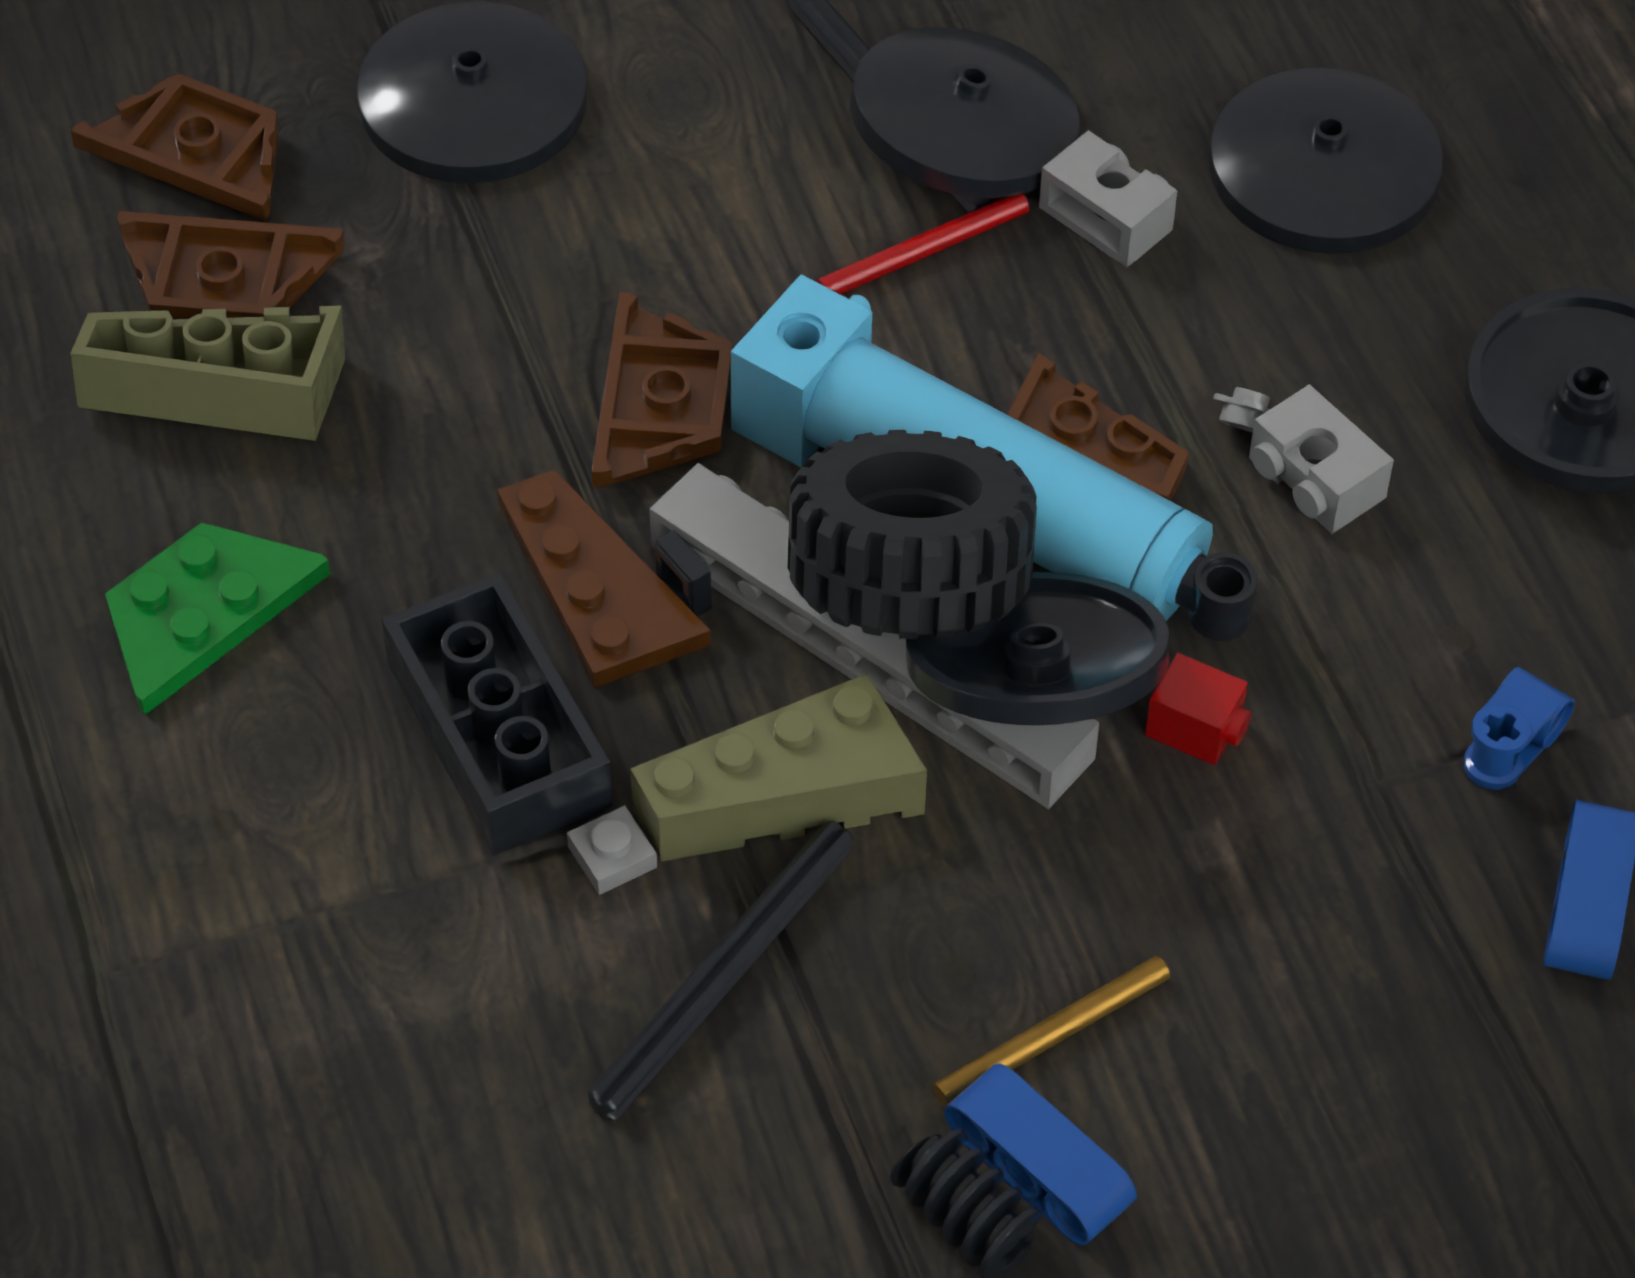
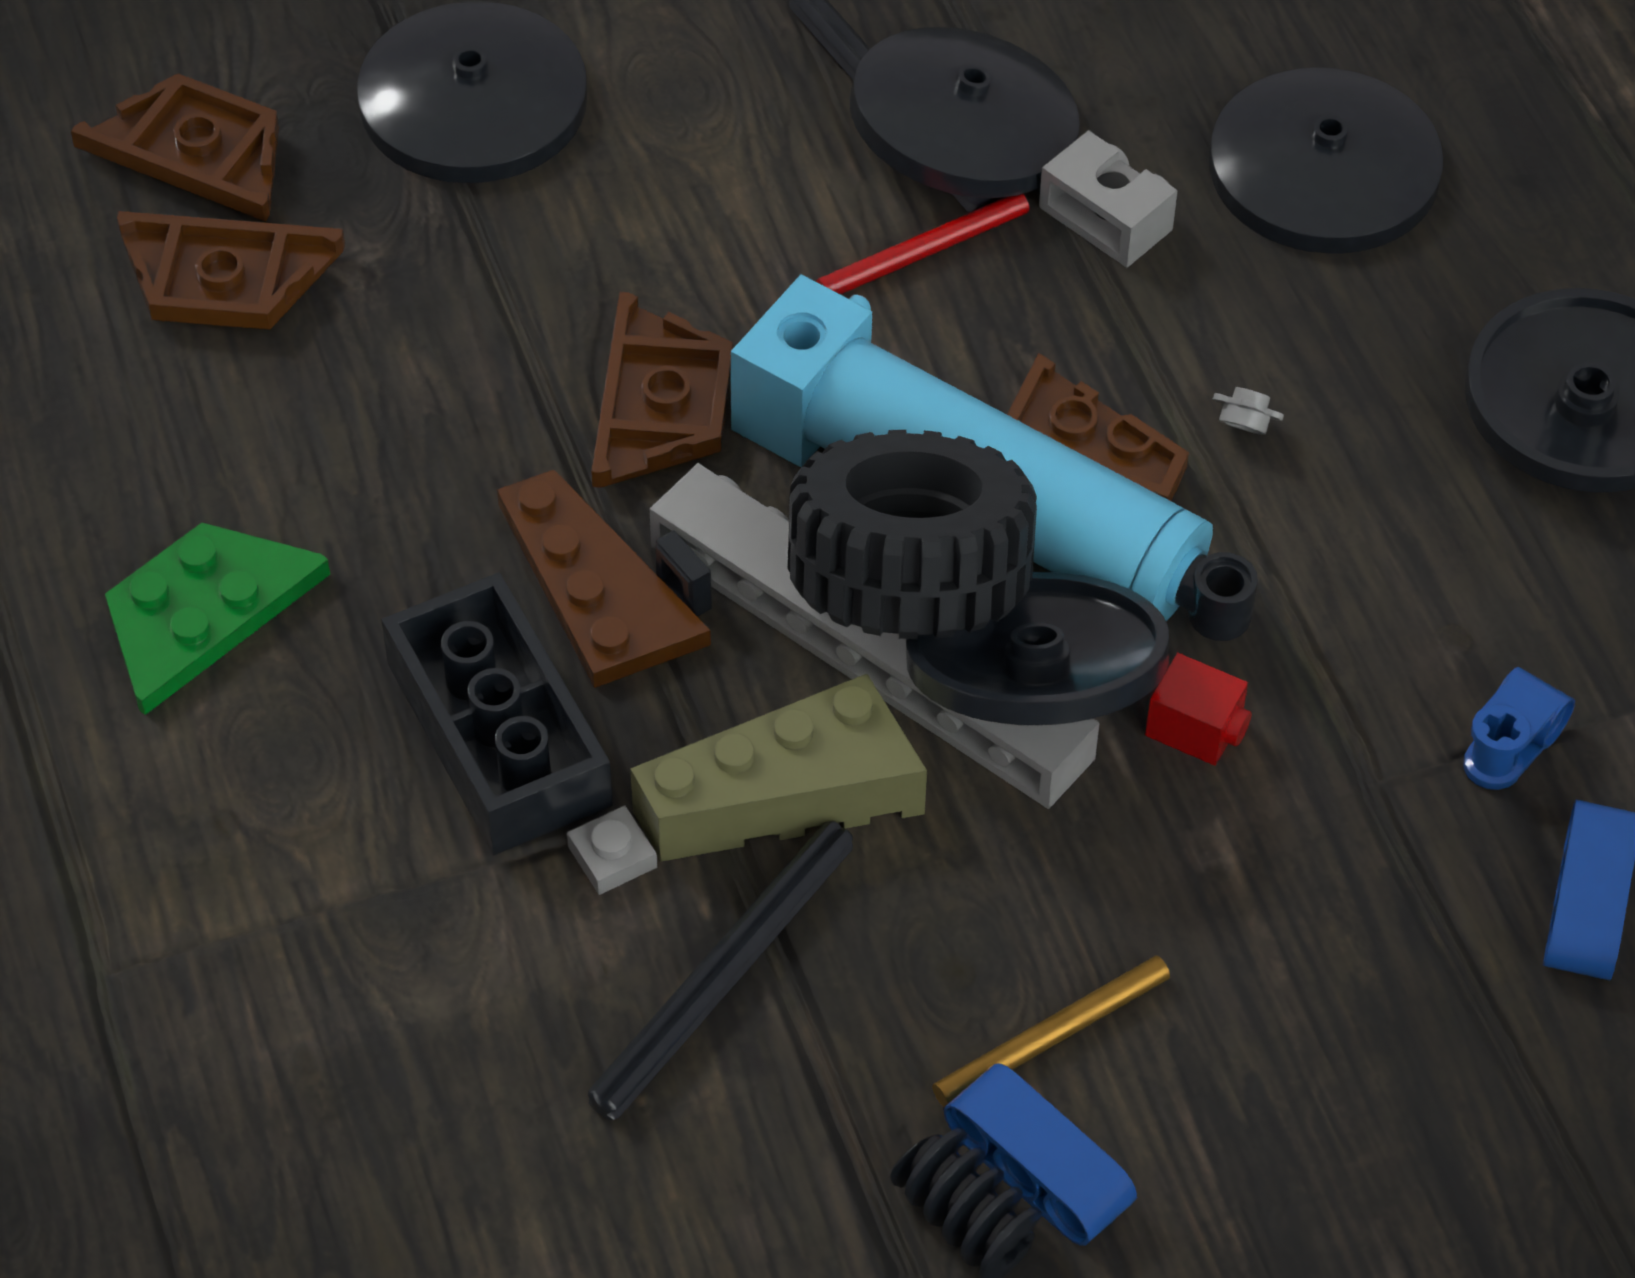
olive wedge [70,306,345,441] -> none
light grey brick [1249,384,1394,534] -> none

